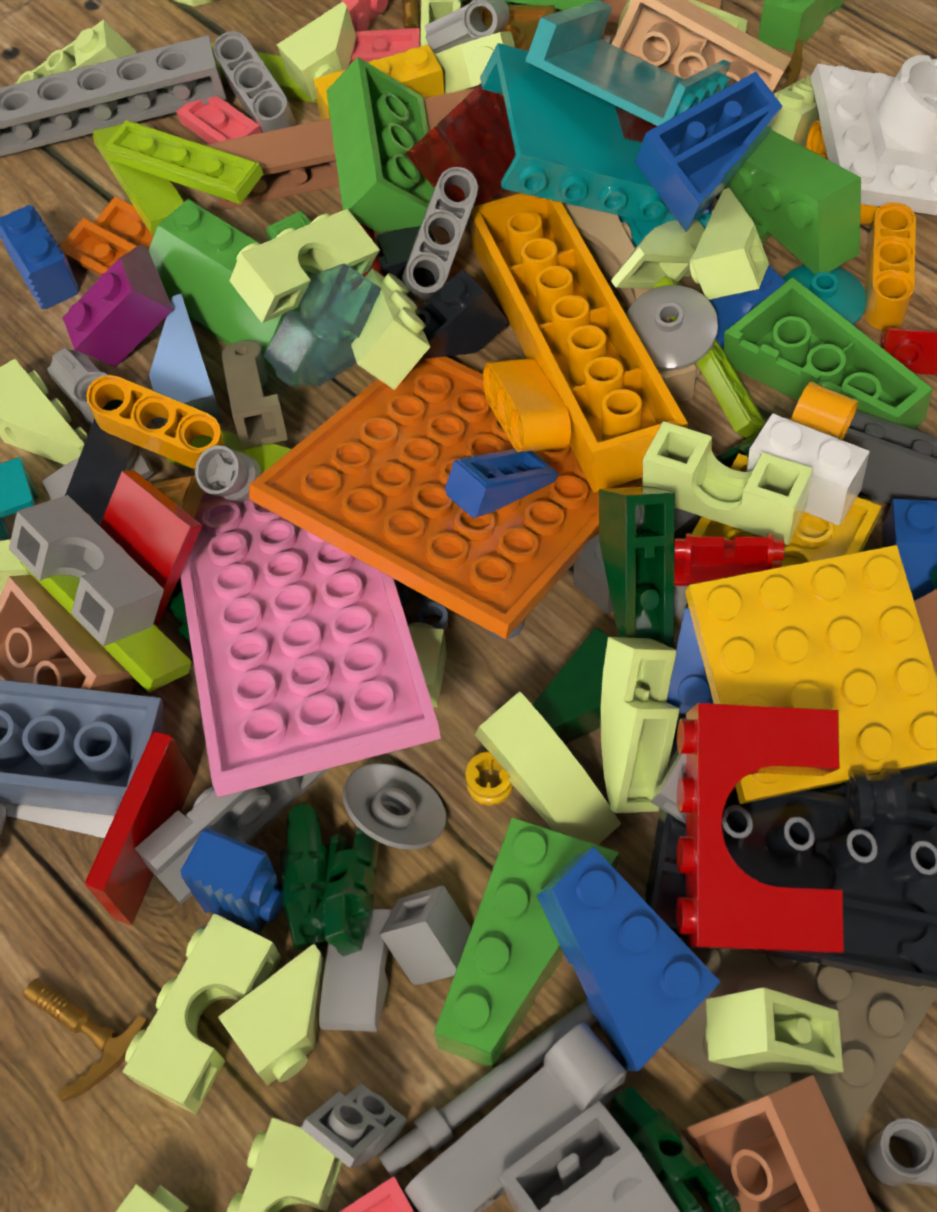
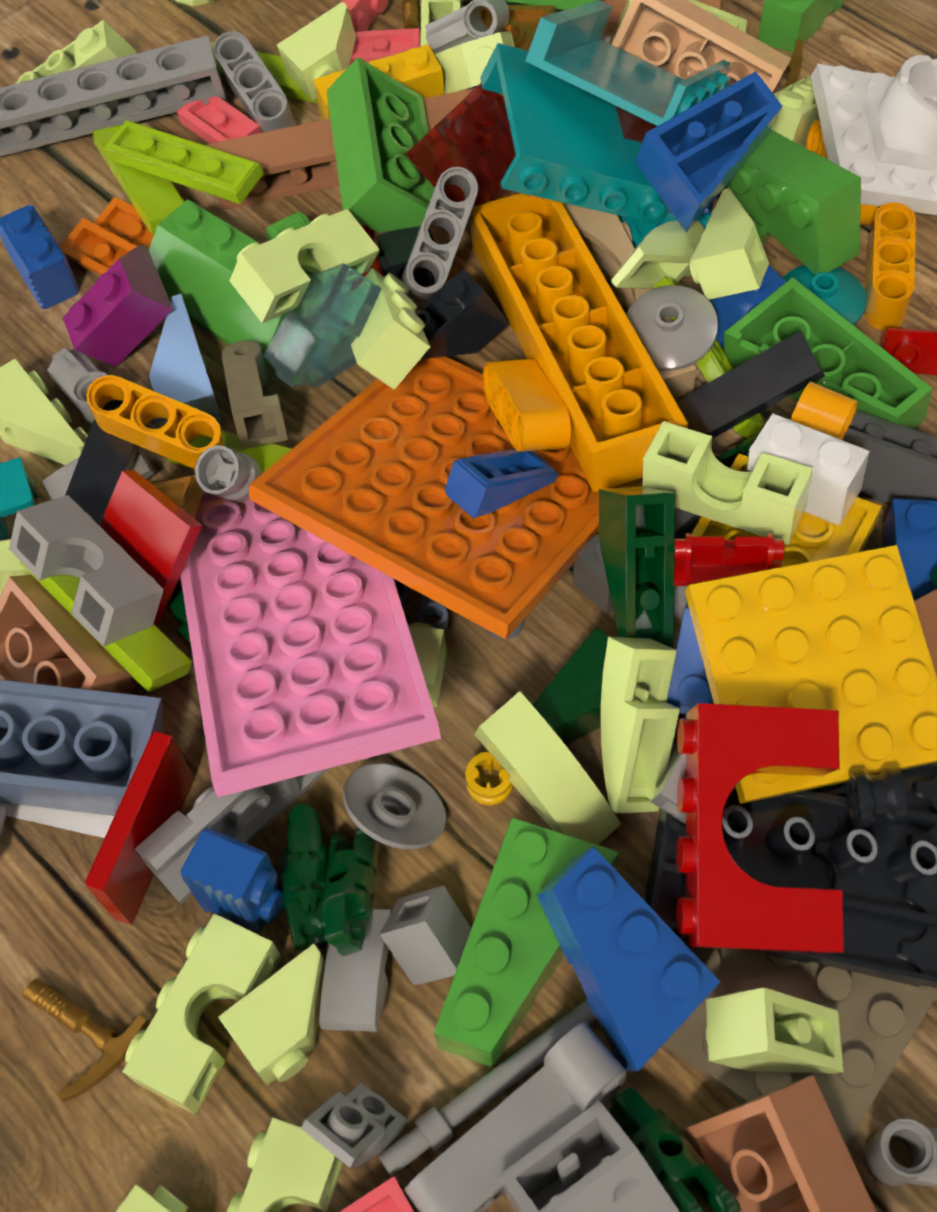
none -> black tile [676,330,825,439]

